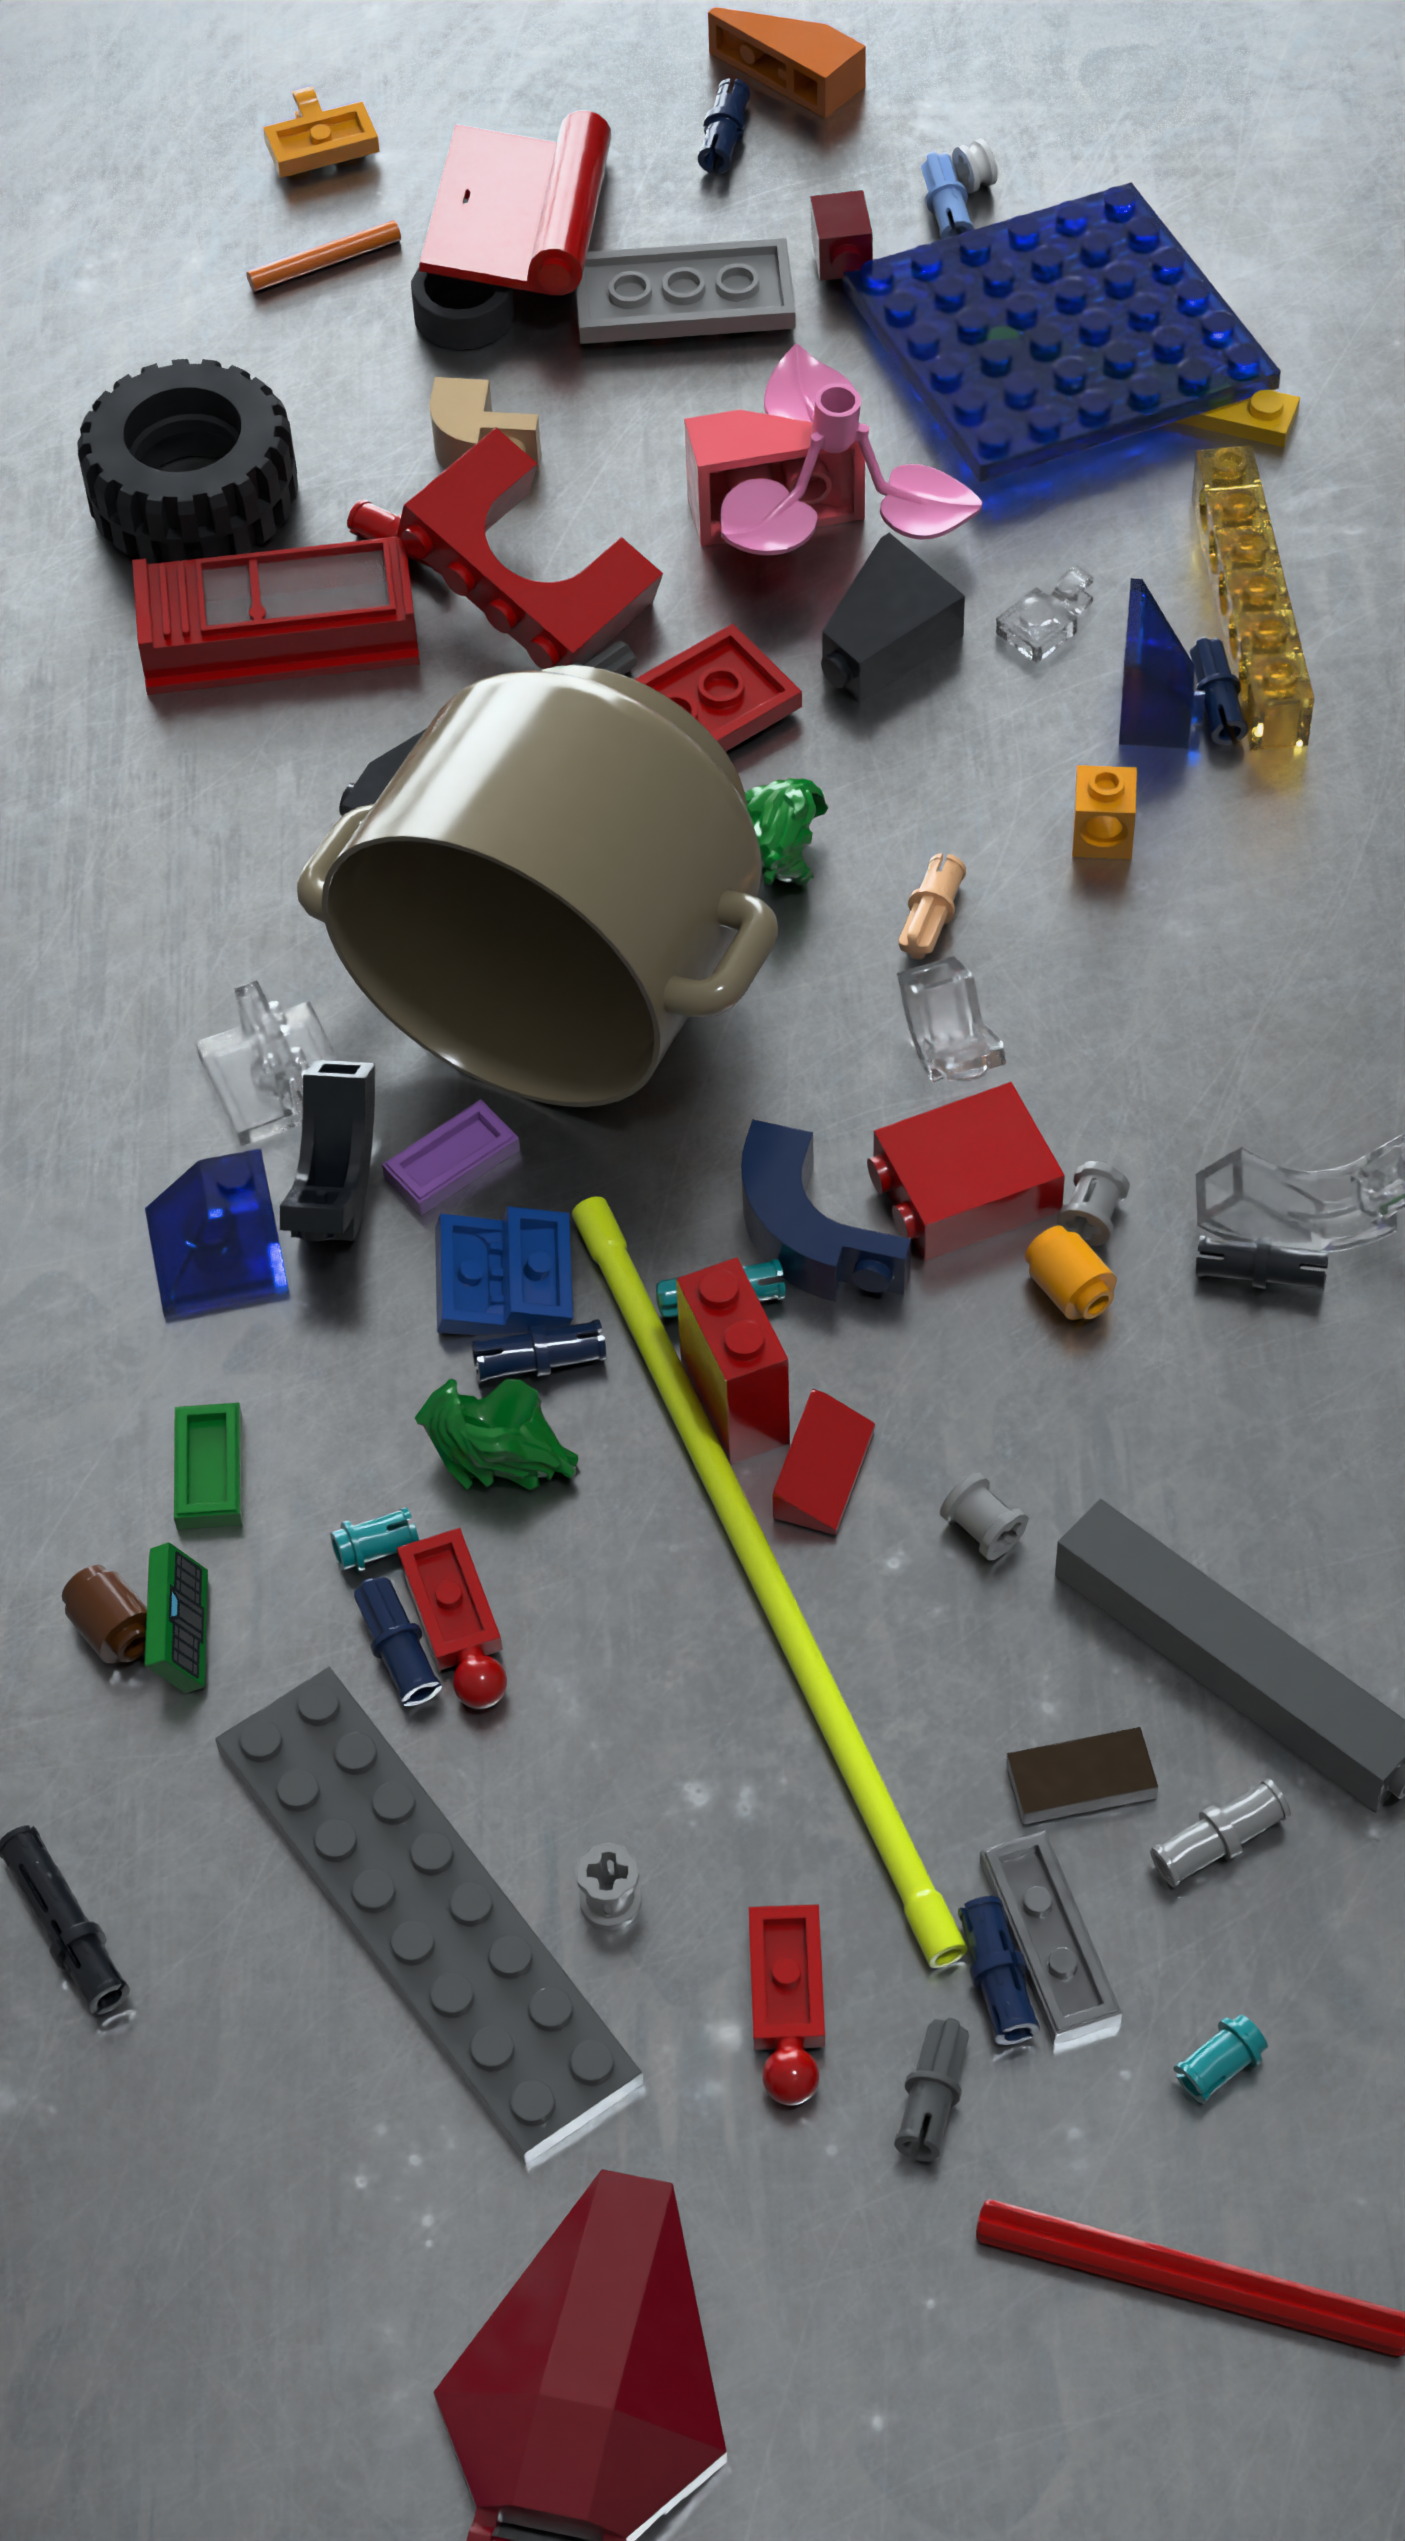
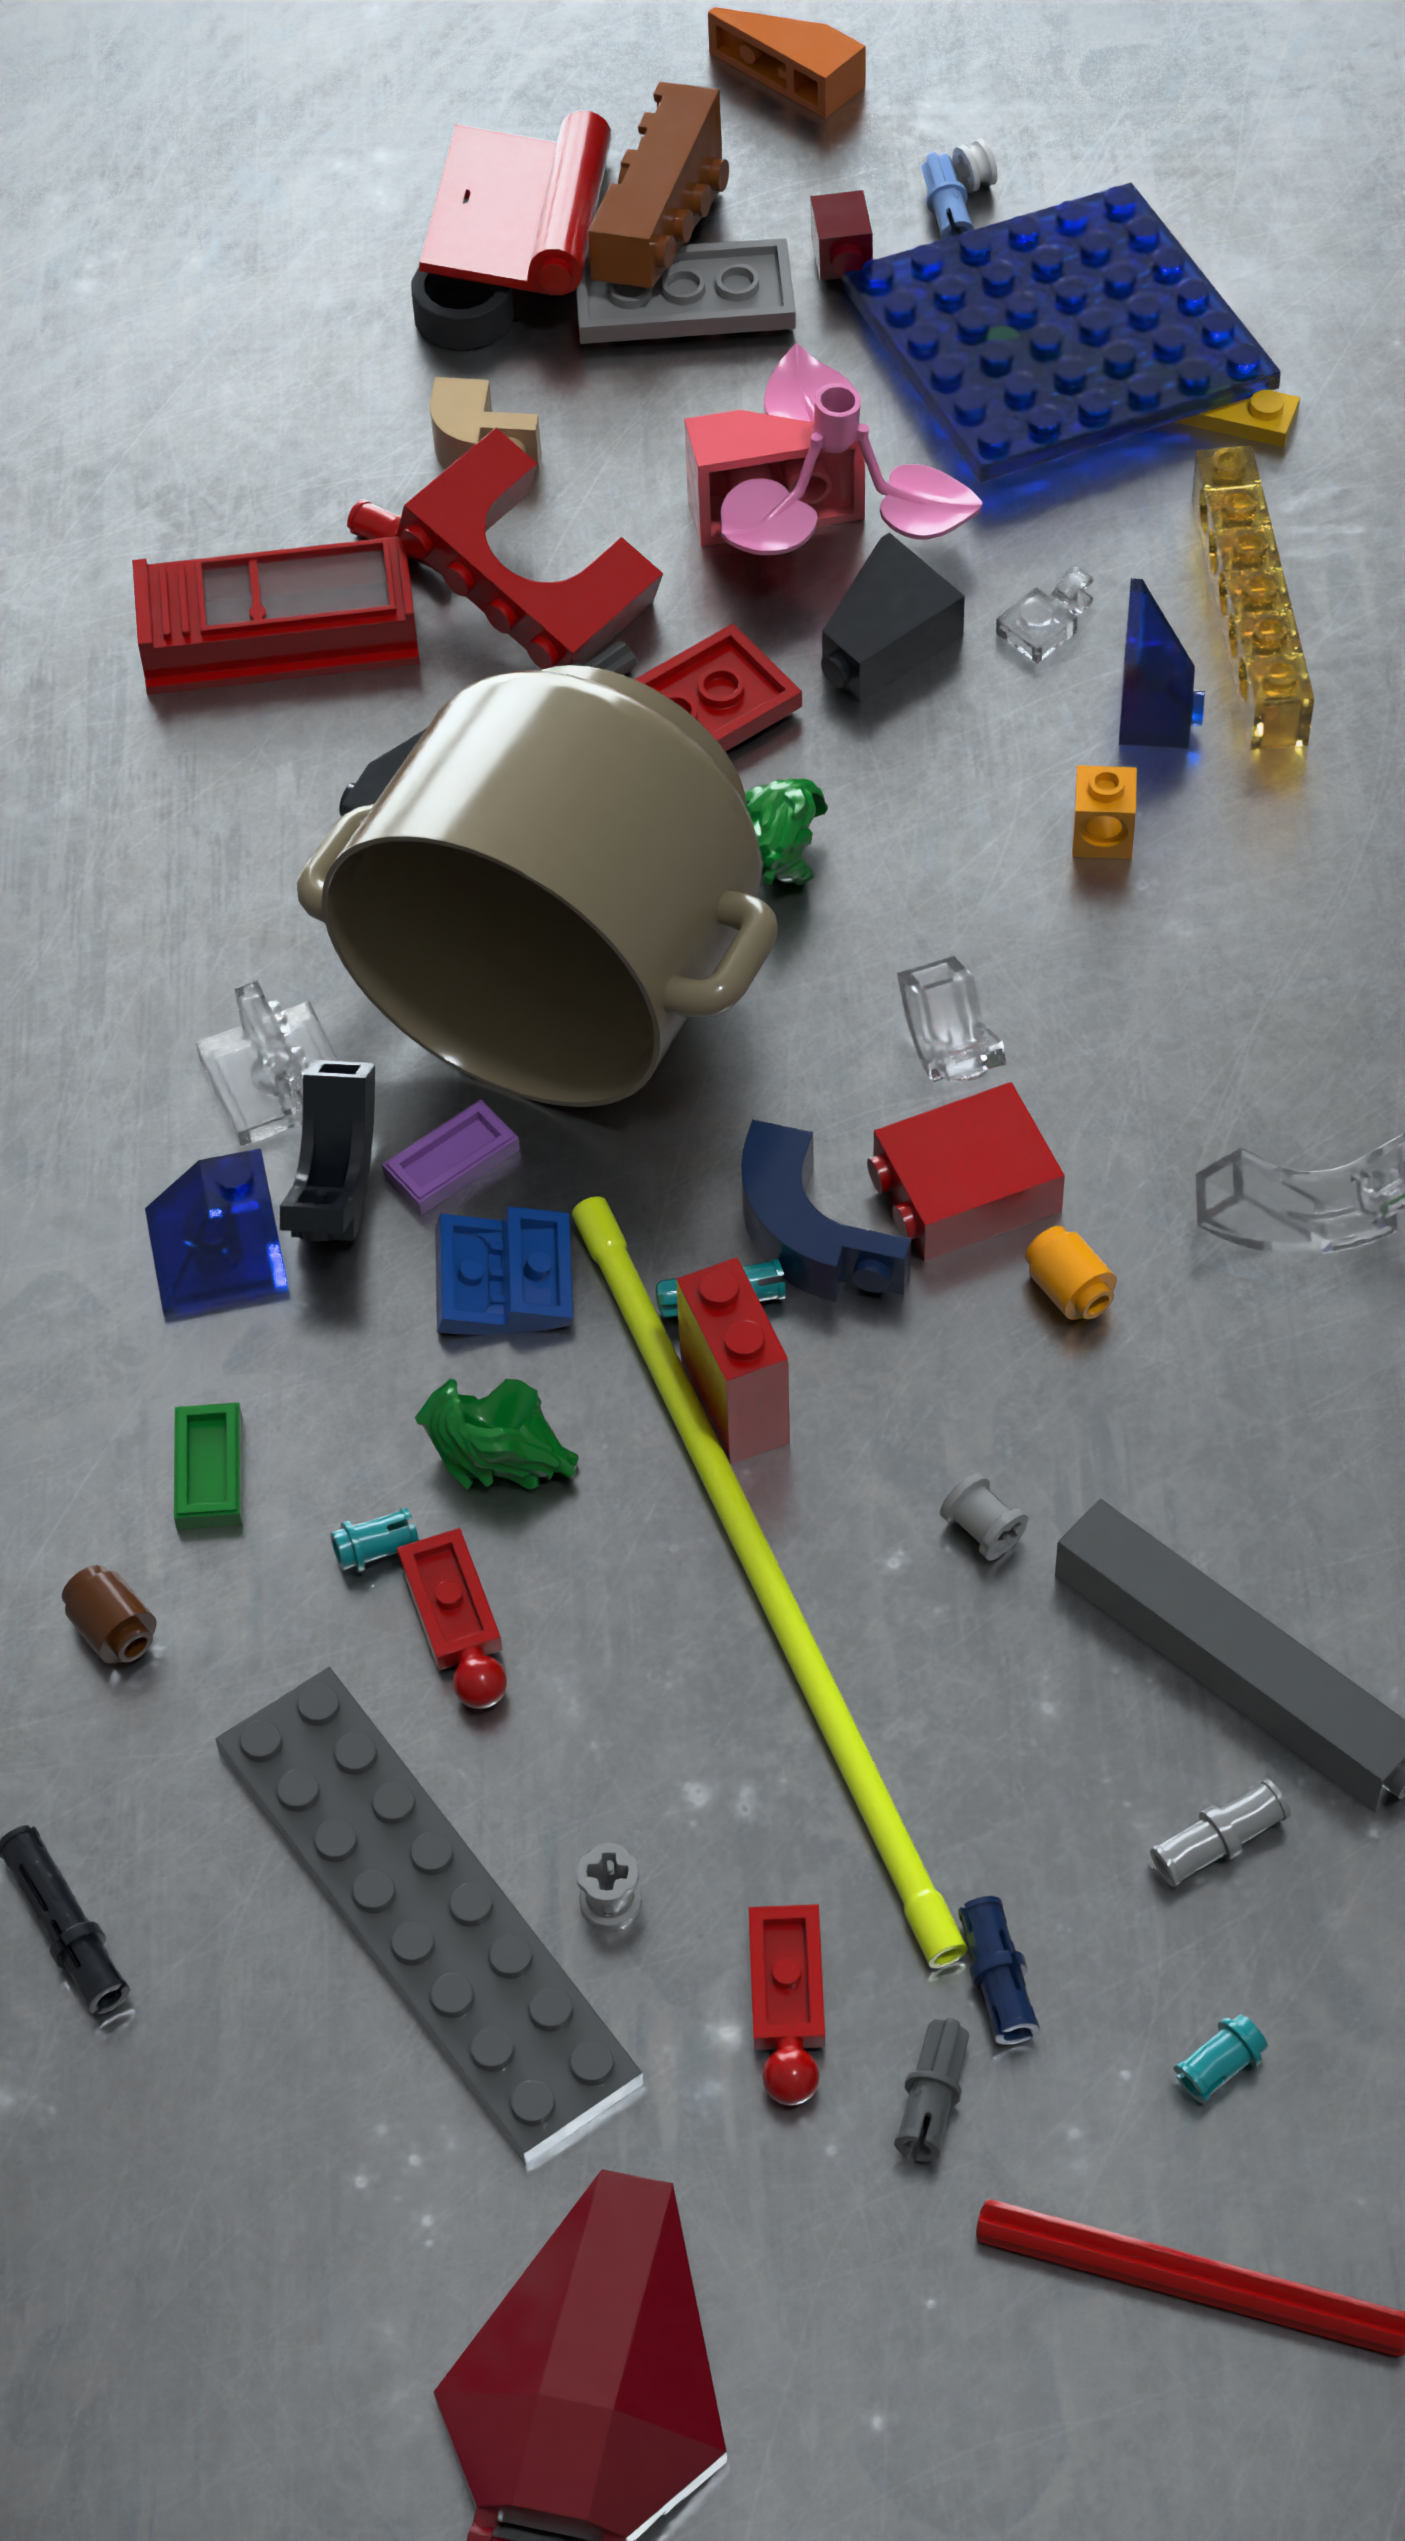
black tyre [77,359,298,564] -> none
tile [145,1542,208,1693] -> none
orange bar [246,220,401,292] -> none
light orange plate [263,87,380,178] -> none
dark blue axle [354,1576,442,1706] -> none
dark blue pin [472,1319,606,1383] -> none
dark blue pin [698,78,751,174] -> none
red slope [772,1389,875,1535] -> none
light nougat axle [898,853,966,960] -> none
flat silver tile [980,1830,1122,2045] -> none
dark brown tile [1006,1727,1158,1825] -> none
light grey bush [1056,1161,1130,1246] -> none
dark blue axle [1189,636,1249,745] -> none
black pin [1196,1235,1329,1291] -> none
none -> dark orange wedge [588,81,729,288]

